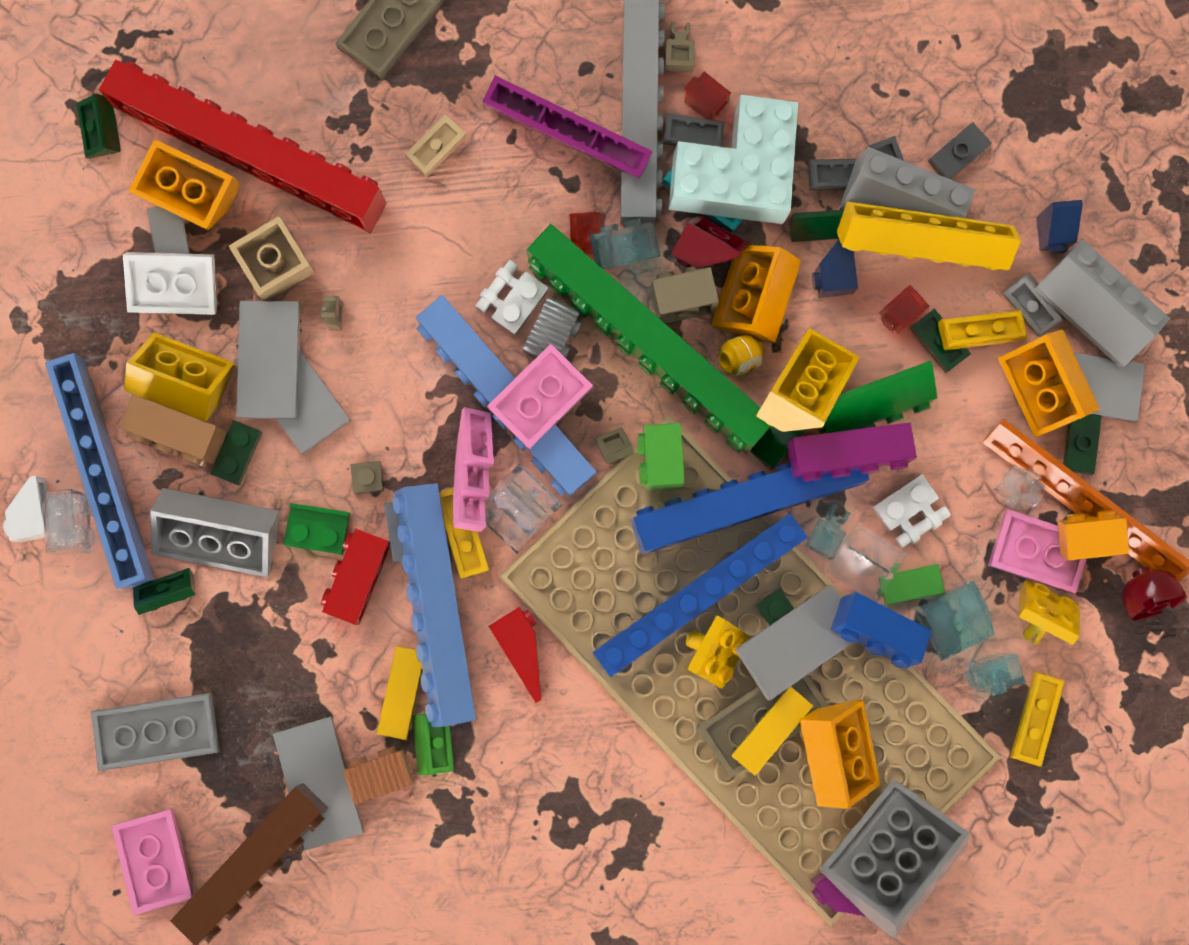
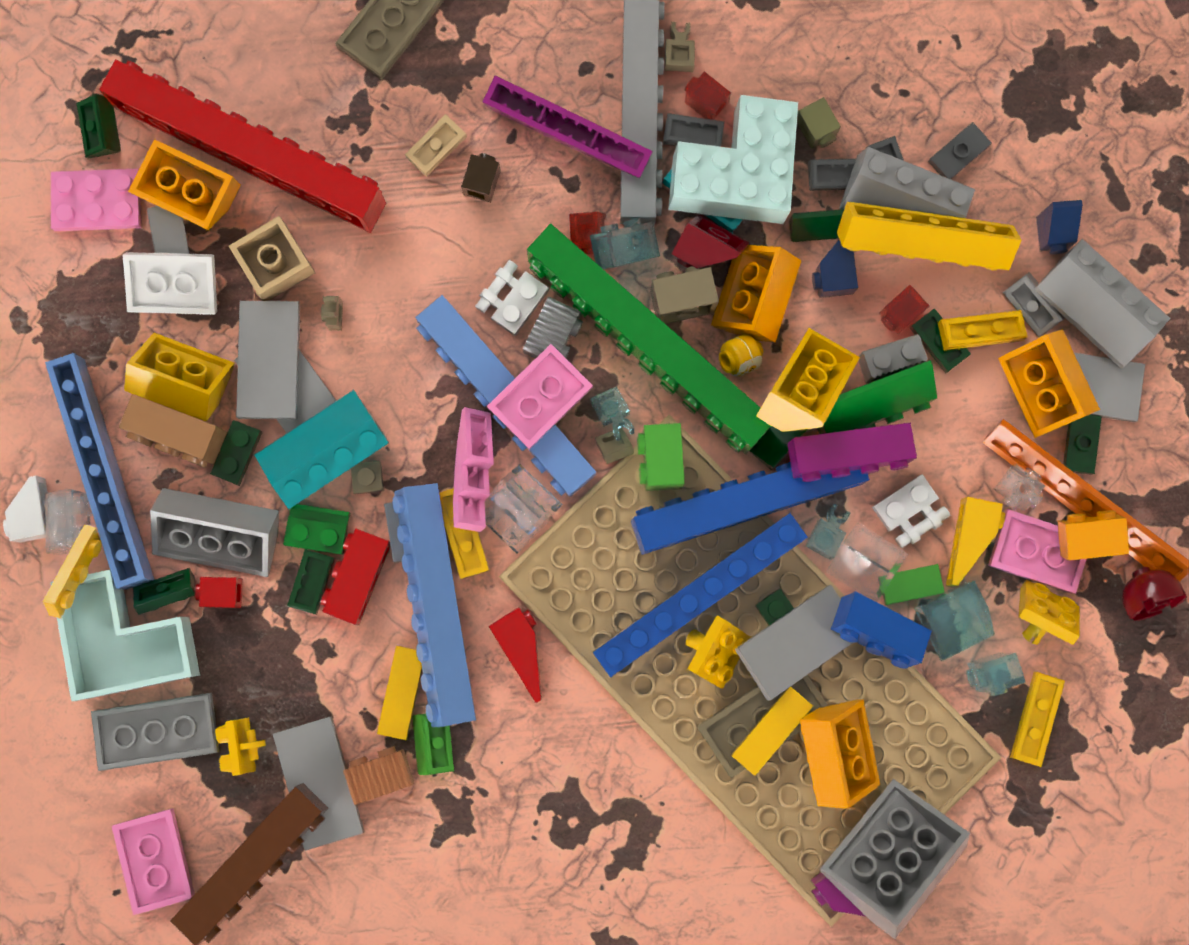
none -> yellow plate [43,524,102,619]
none -> light aqua piece [50,570,200,701]
none -> bright pink plate [51,169,142,231]
none -> red brick [195,577,243,608]
none -> yellow hips [215,717,266,776]
none -> teal slope [254,389,389,509]
none -> dark green plate [287,549,335,615]
none -> dark brown brick [461,153,501,203]
none -> clear light blue plate [590,386,635,441]
none -> olive brick [797,97,841,149]
none -> light grey brick [858,334,928,384]
none -> yellow slope [946,497,1005,587]

